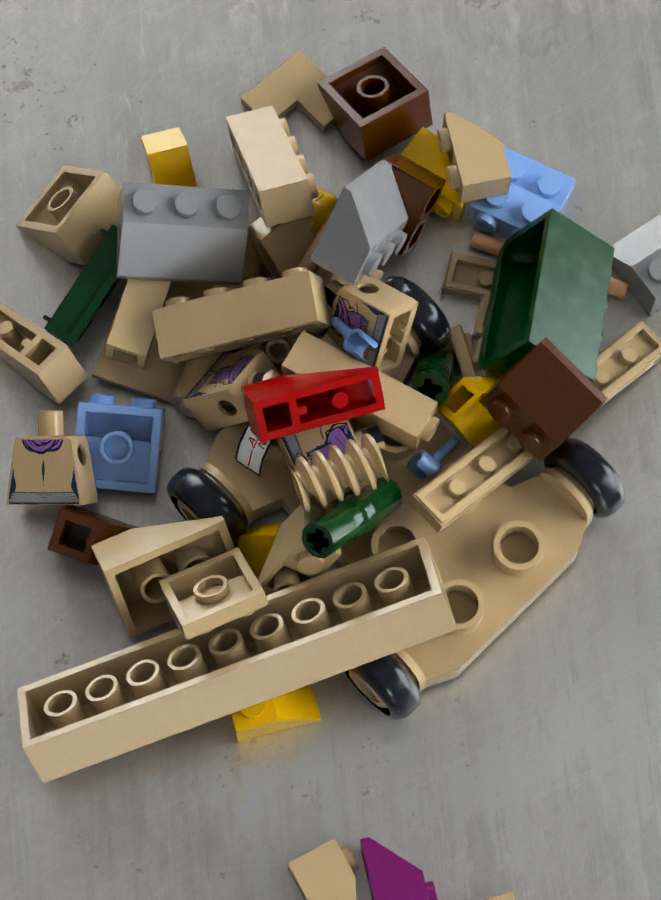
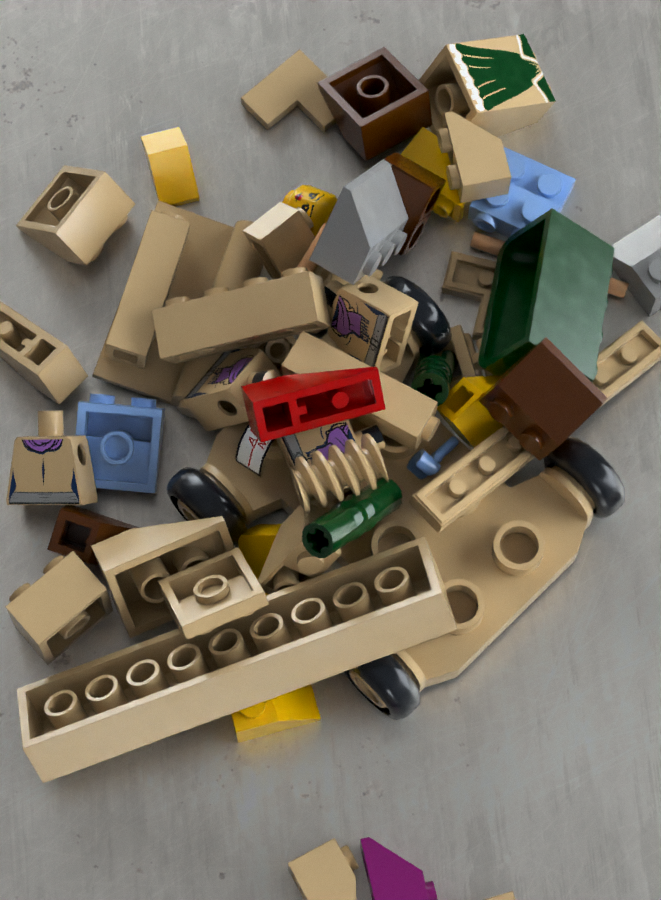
dark green container [43,224,121,349] -> none
light grey slope [116,182,249,285] -> none
tan brick [226,105,318,228] -> none
medium blue hand [330,317,378,363] -> none
none -> tan brick [5,551,113,665]
none -> slope [419,34,556,137]

